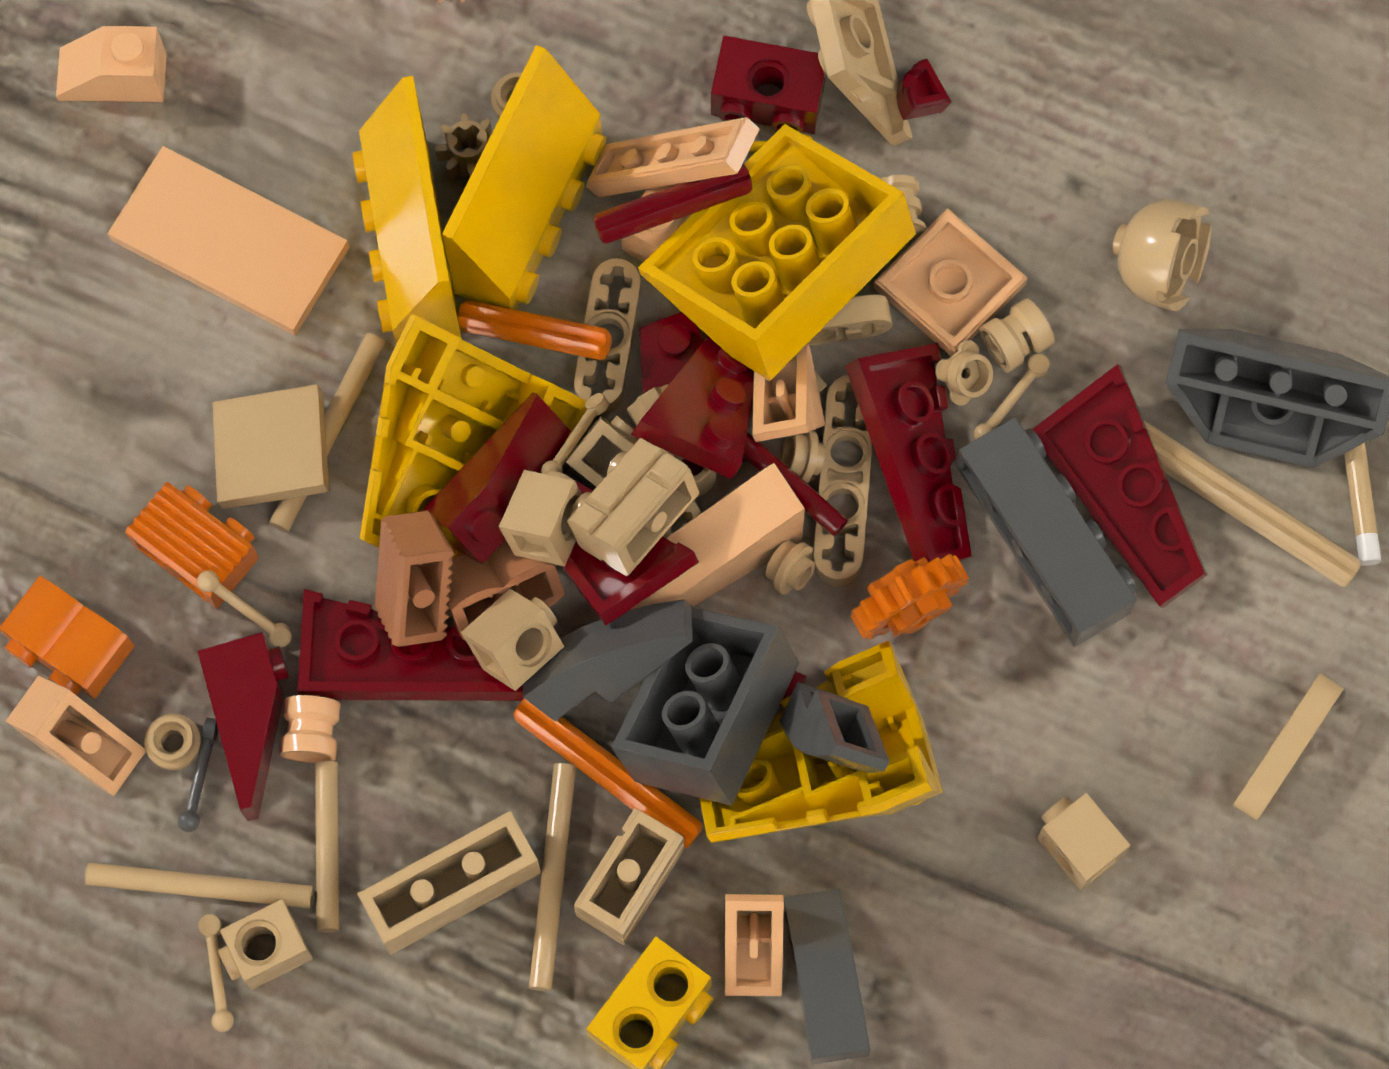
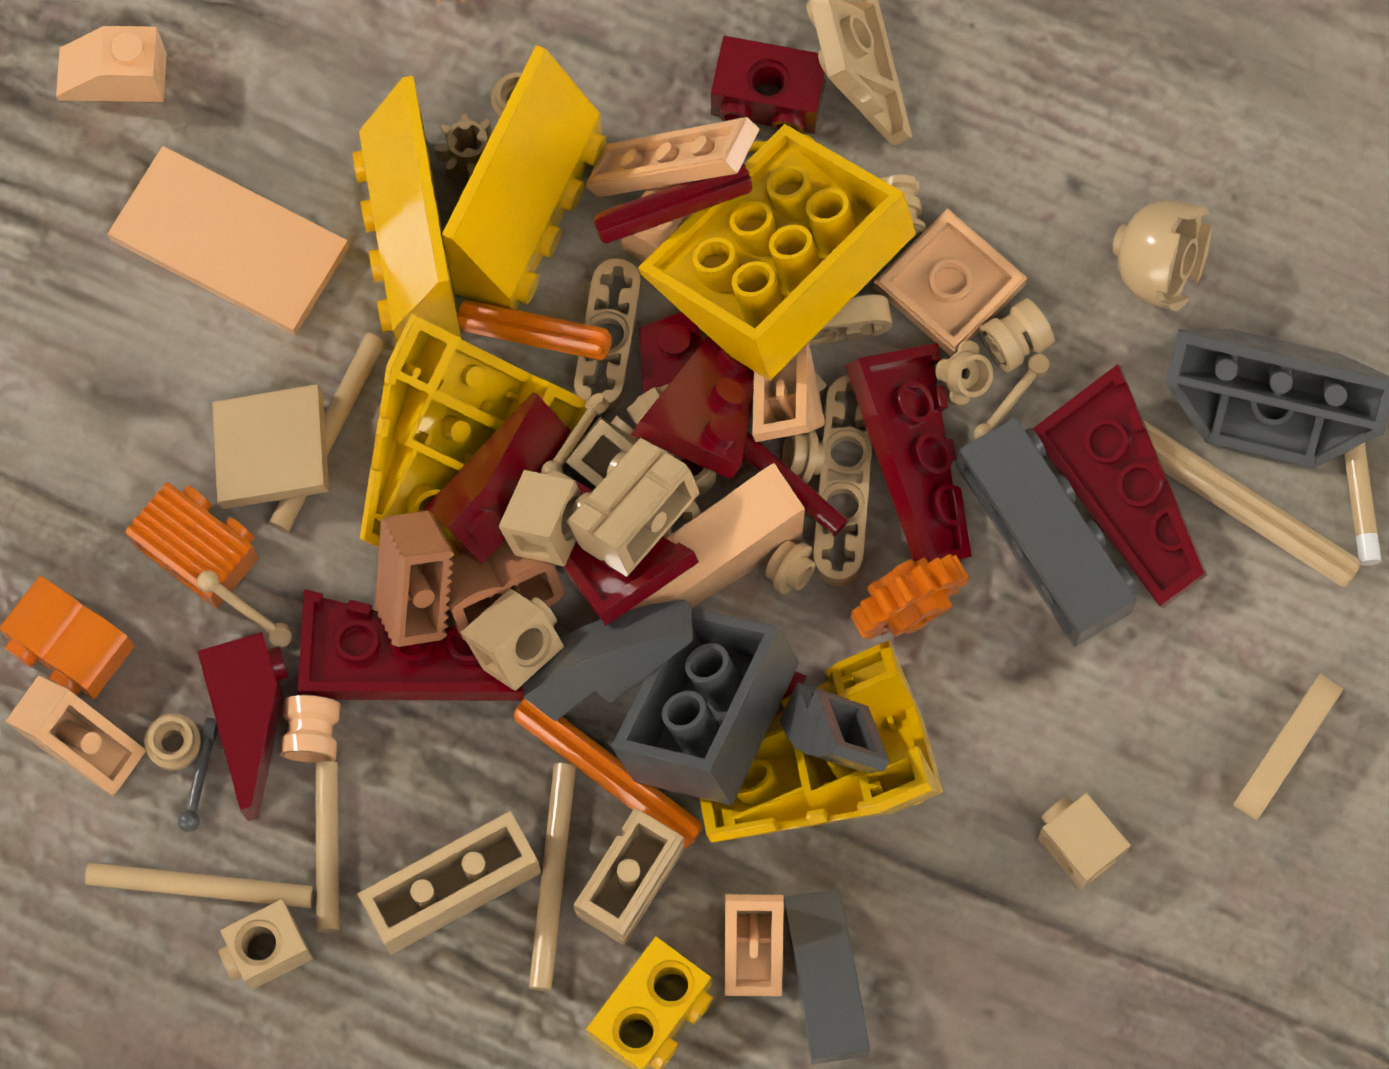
tan hinge [198,914,234,1032] -> none
dark red tile [896,58,952,120] -> none

